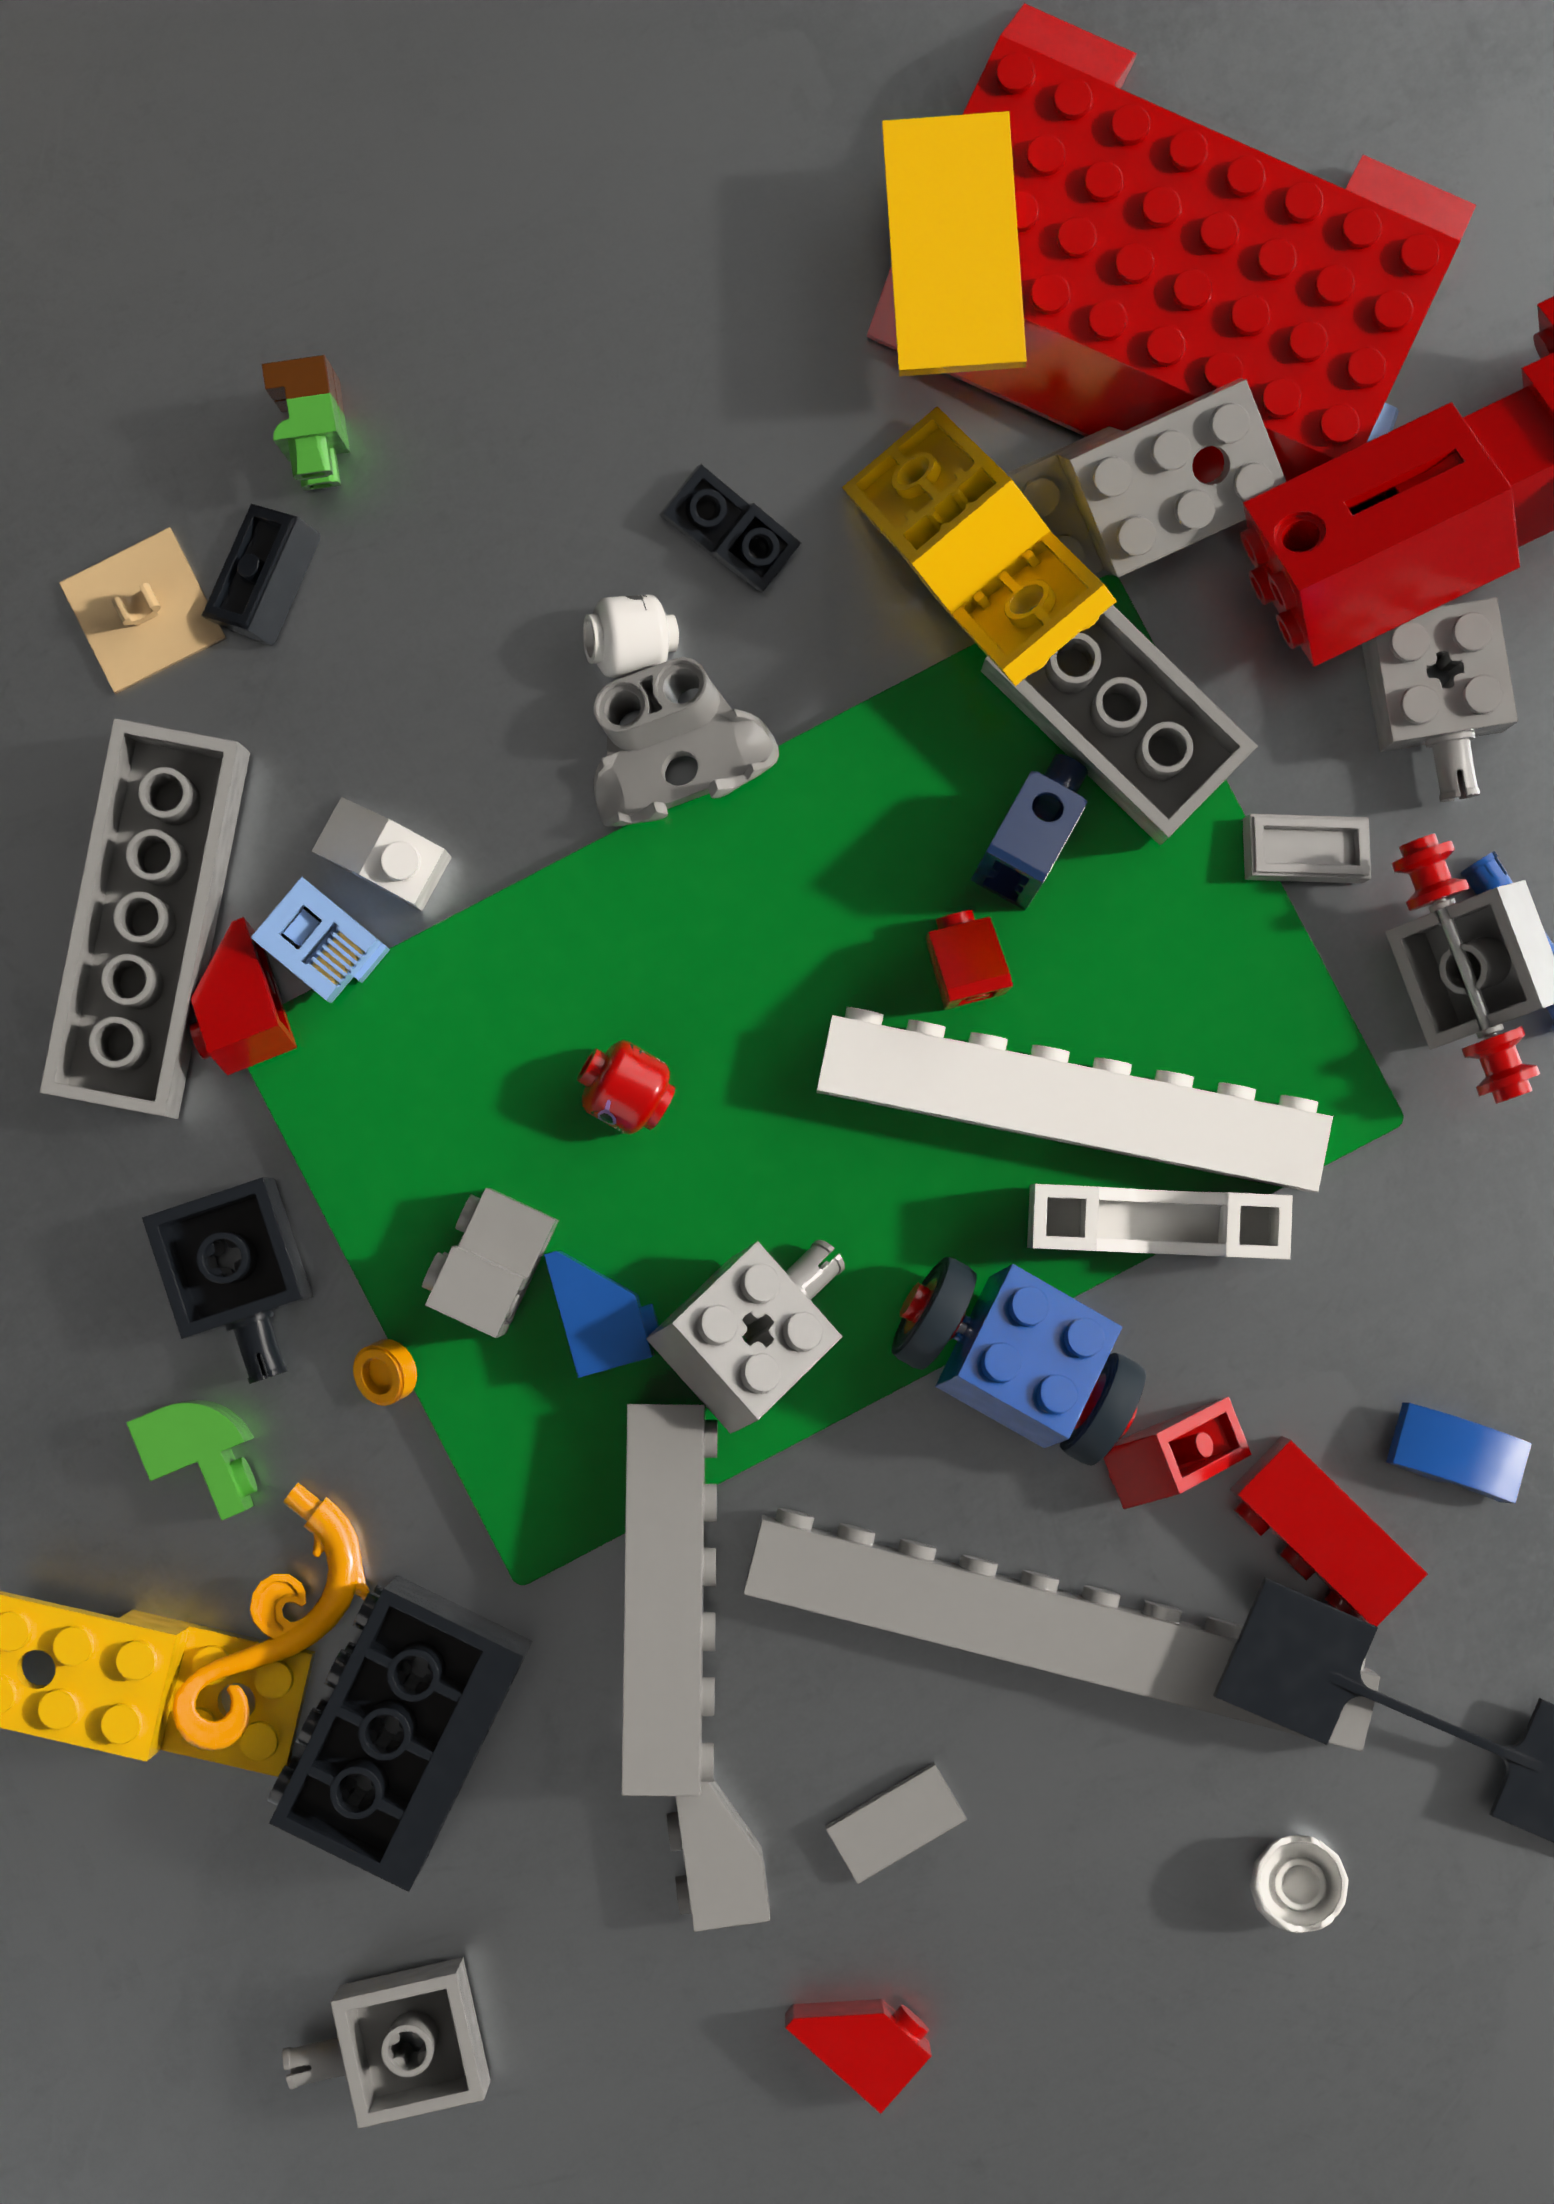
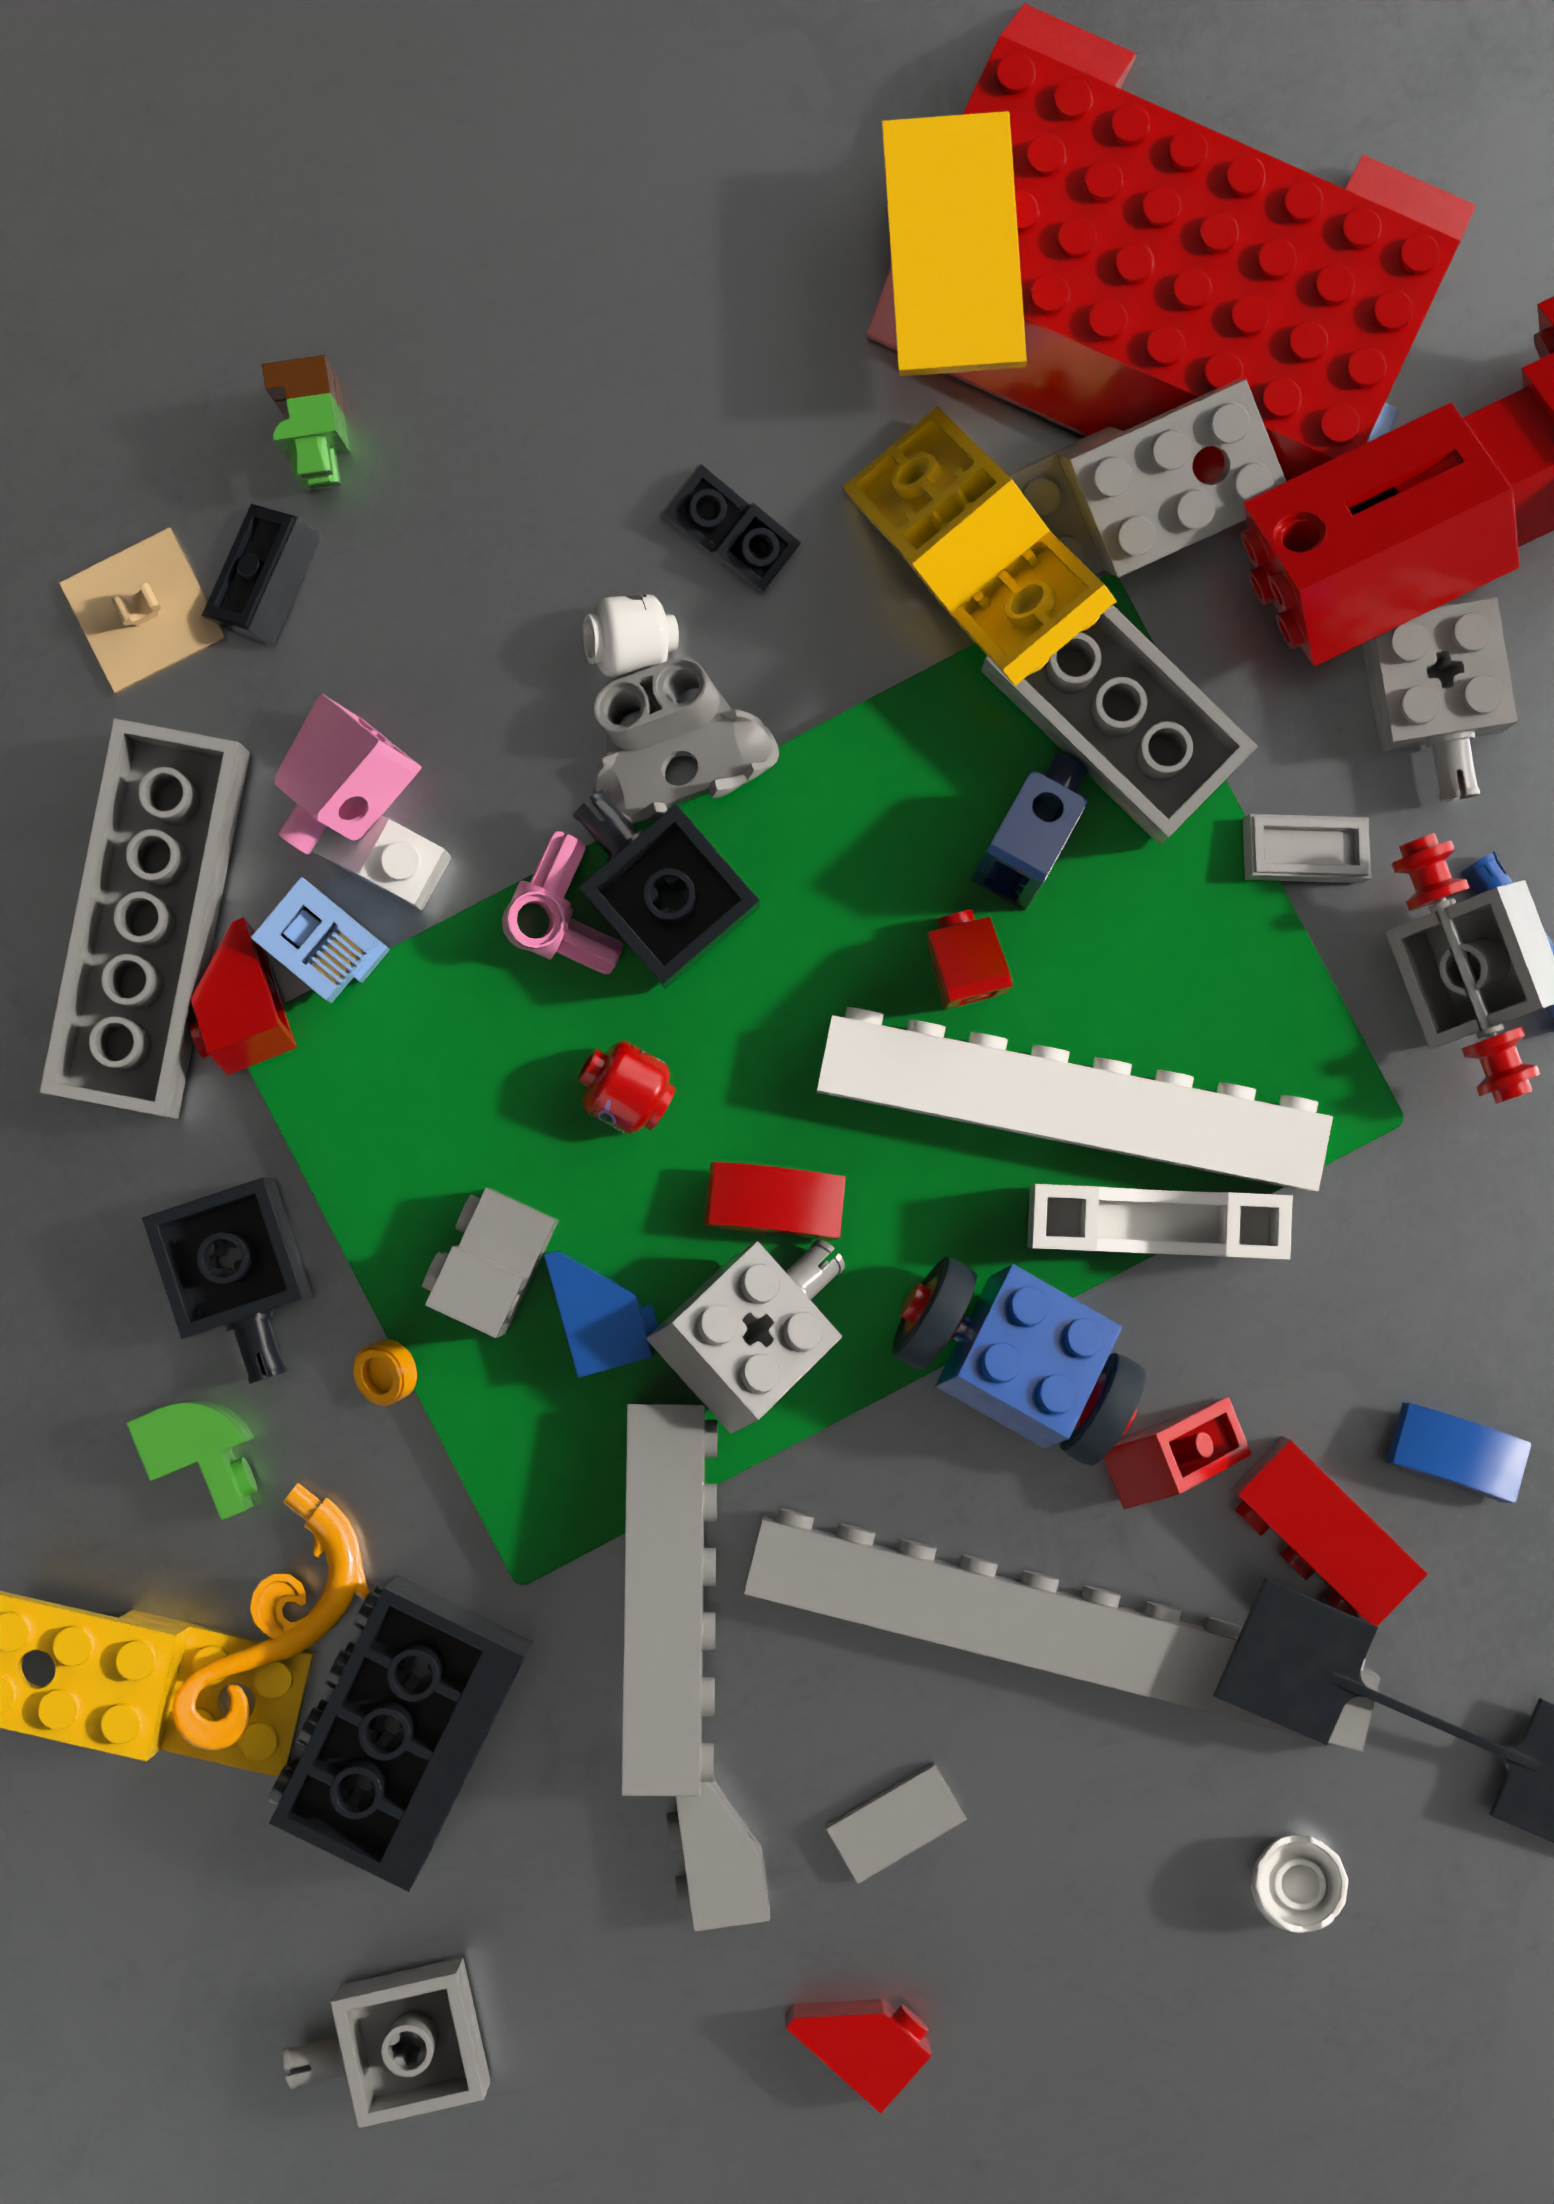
none -> bright pink torso [275,693,422,855]
none -> bright pink axle [502,831,623,974]
none -> black brick [573,789,760,989]
none -> red slope [704,1162,846,1241]

